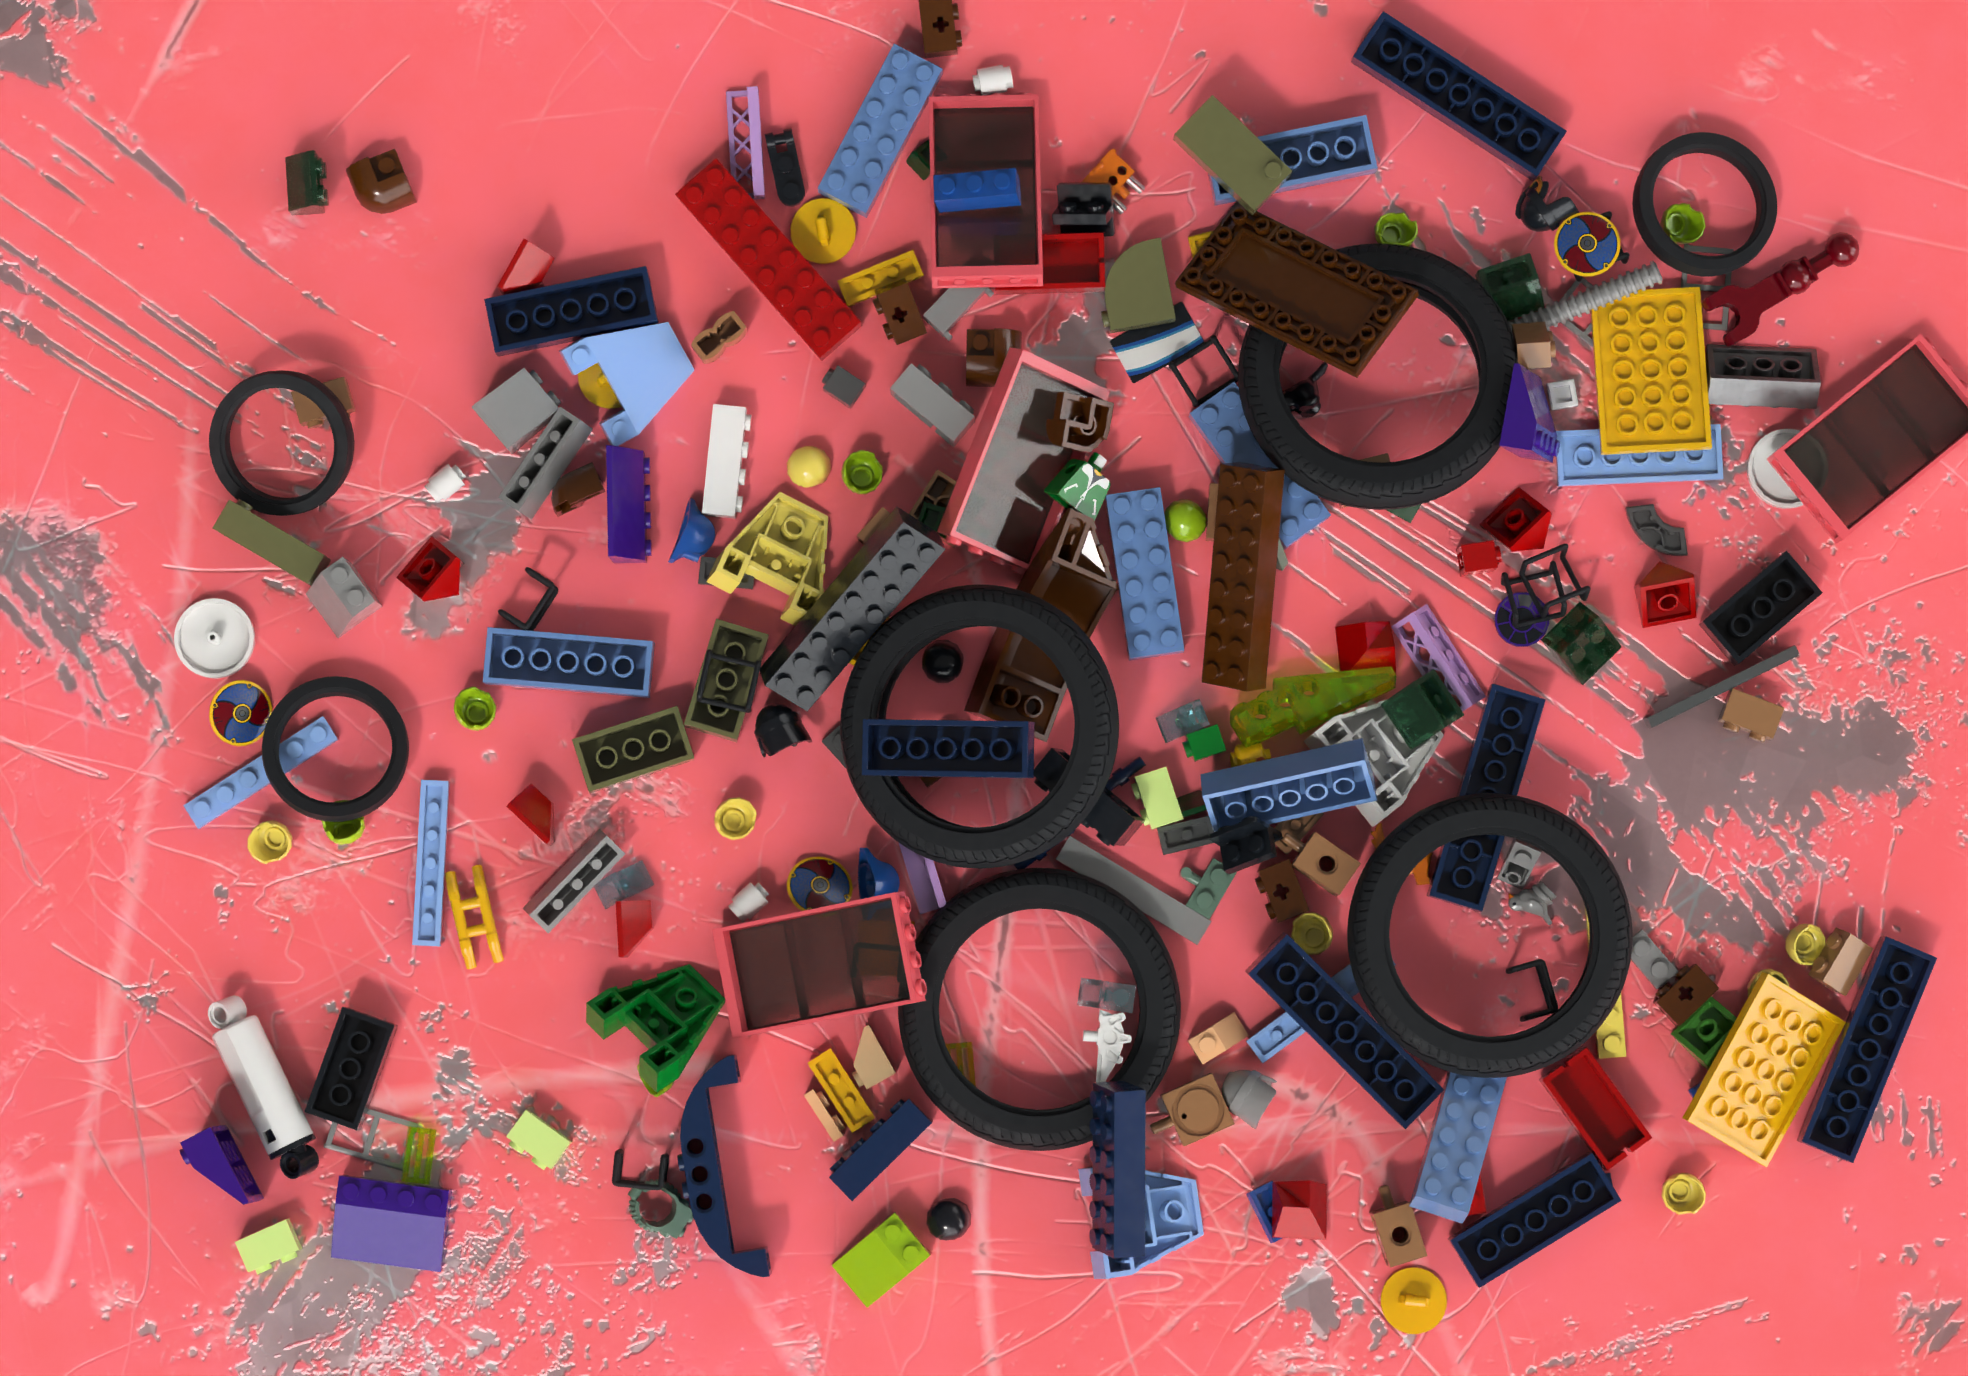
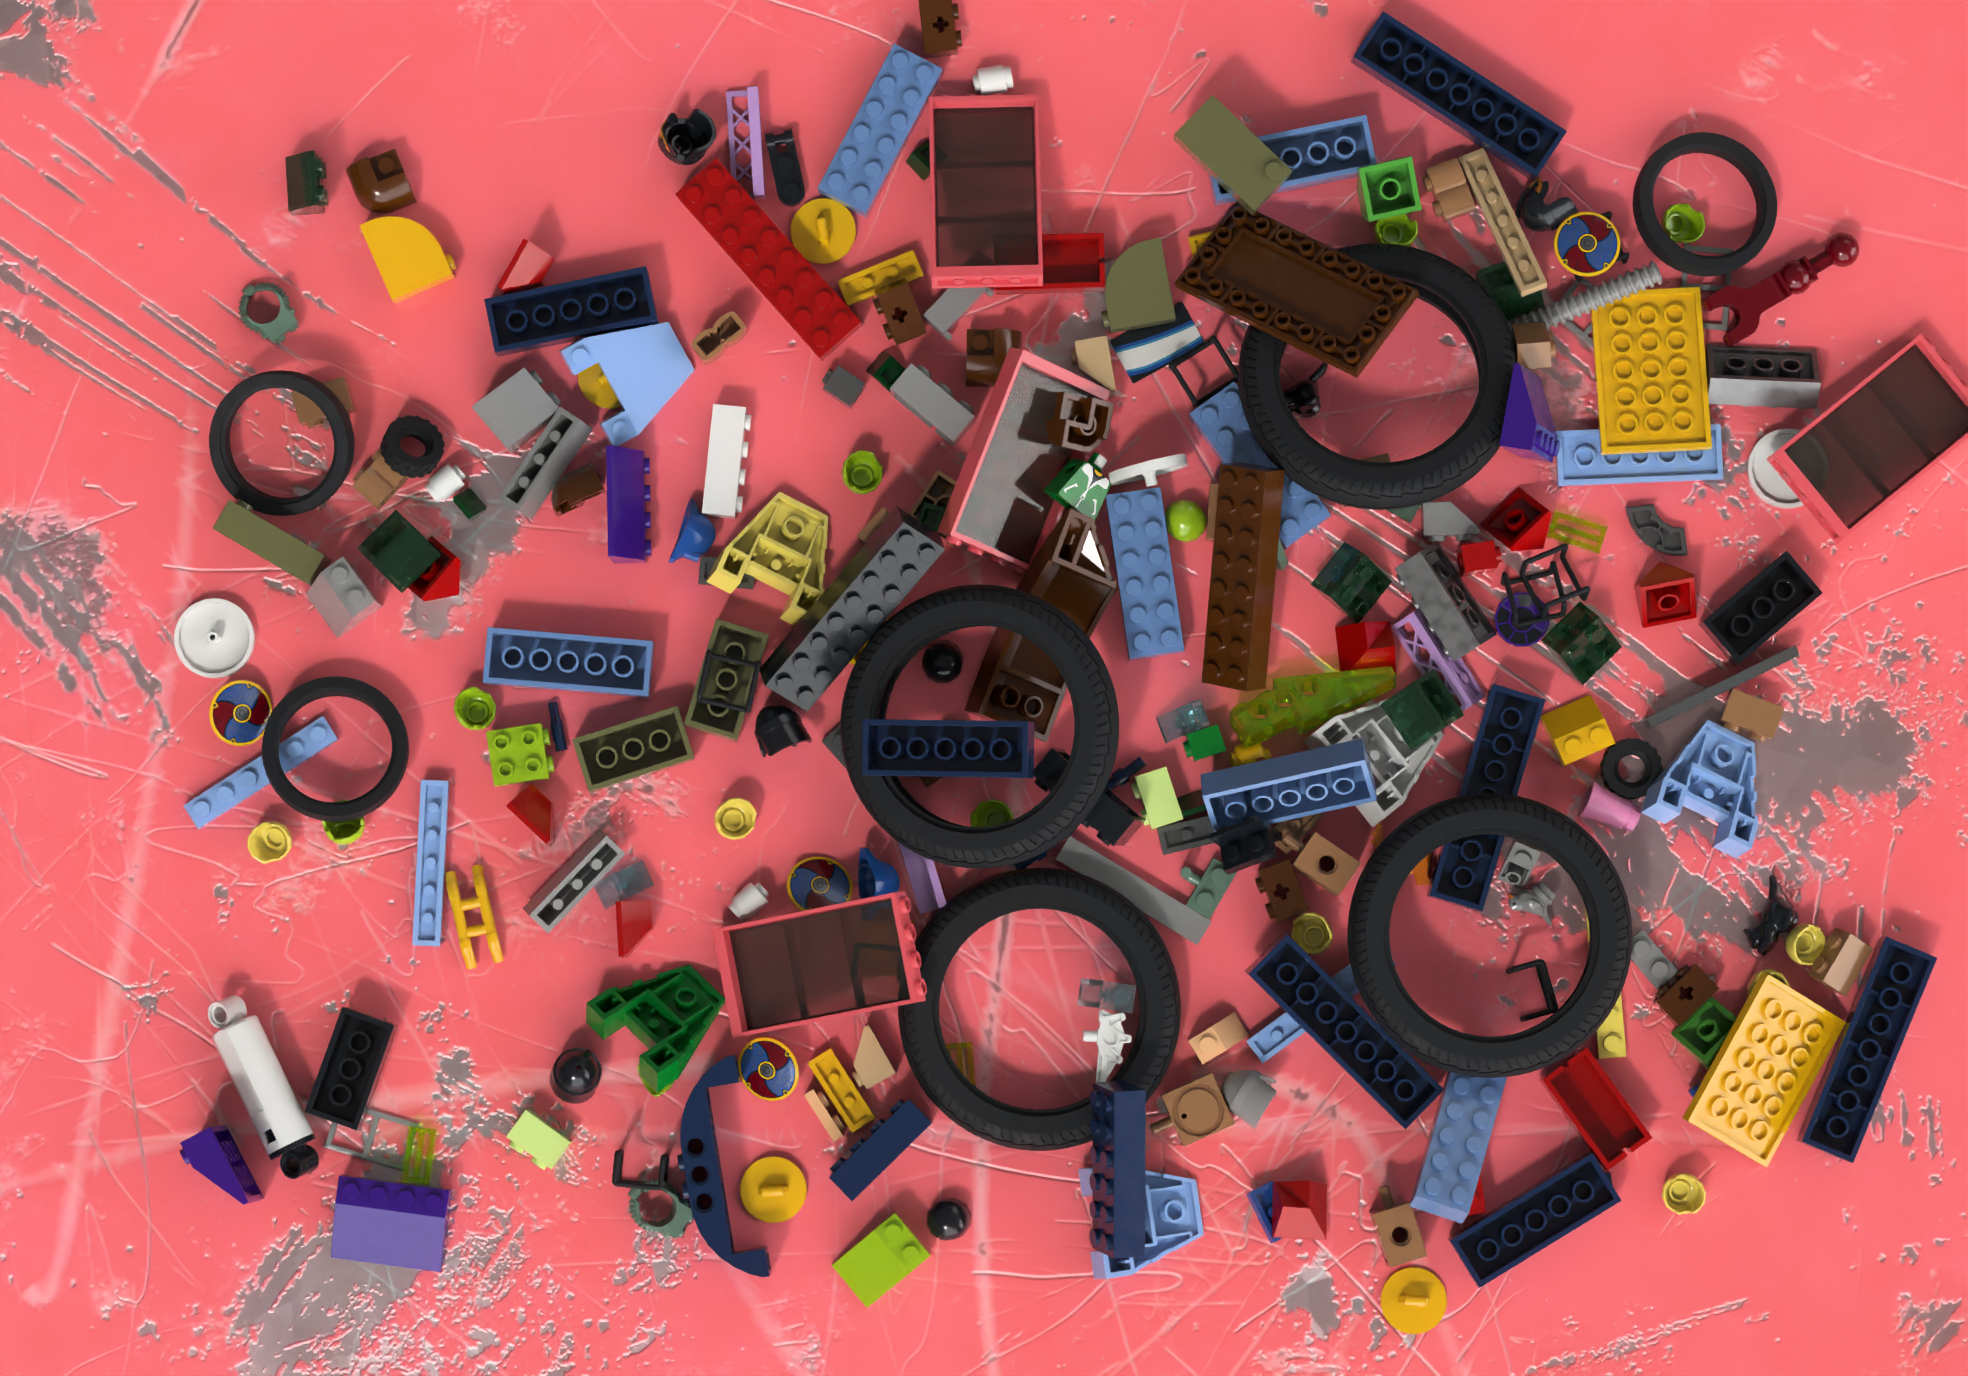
yellowish green brick [235,1218,302,1275] -> none
black piece [498,567,558,631] -> none
light yellow hair [787,446,831,488] -> none
blue brick [933,168,1021,213] -> none
black bracket [1052,183,1115,236] -> none
orange piece [1081,149,1145,214] -> none
white tile [1546,379,1579,411] -> none
none -> sand green piece [238,282,300,344]
none -> medium nougat brick [353,448,410,510]
none -> clear green slope [357,510,441,593]
none -> yellow brick [359,216,457,304]
none -> black tyre [380,415,445,478]
none -> dark green slope [453,489,487,521]
none -> lime brick [486,723,555,787]
none -> dark blue piece [548,702,568,752]
none -> black helmet [549,1048,602,1104]
none -> black helmet [658,109,716,165]
none -> shield [738,1037,799,1101]
none -> yellow shield [740,1156,807,1223]
none -> dark green slope [866,351,906,392]
none -> lime hair [970,799,1014,827]
none -> tan slope [1070,336,1116,394]
none -> white piece [1108,454,1188,487]
none -> clear green slope [1311,542,1392,623]
none -> bright green slope [1357,156,1422,222]
none -> flat silver slope [1394,542,1497,661]
none -> light grey slope [1421,501,1479,542]
none -> medium nougat brick [1422,157,1476,222]
none -> tan plate [1458,148,1547,297]
none -> yellow slope [1540,695,1616,767]
none -> clear neon green tile [1546,510,1608,554]
none -> bright pink plant [1578,781,1642,832]
none -> black tyre [1600,738,1663,799]
none -> light blue wedge [1641,720,1758,858]
none -> black animal [1743,875,1798,956]

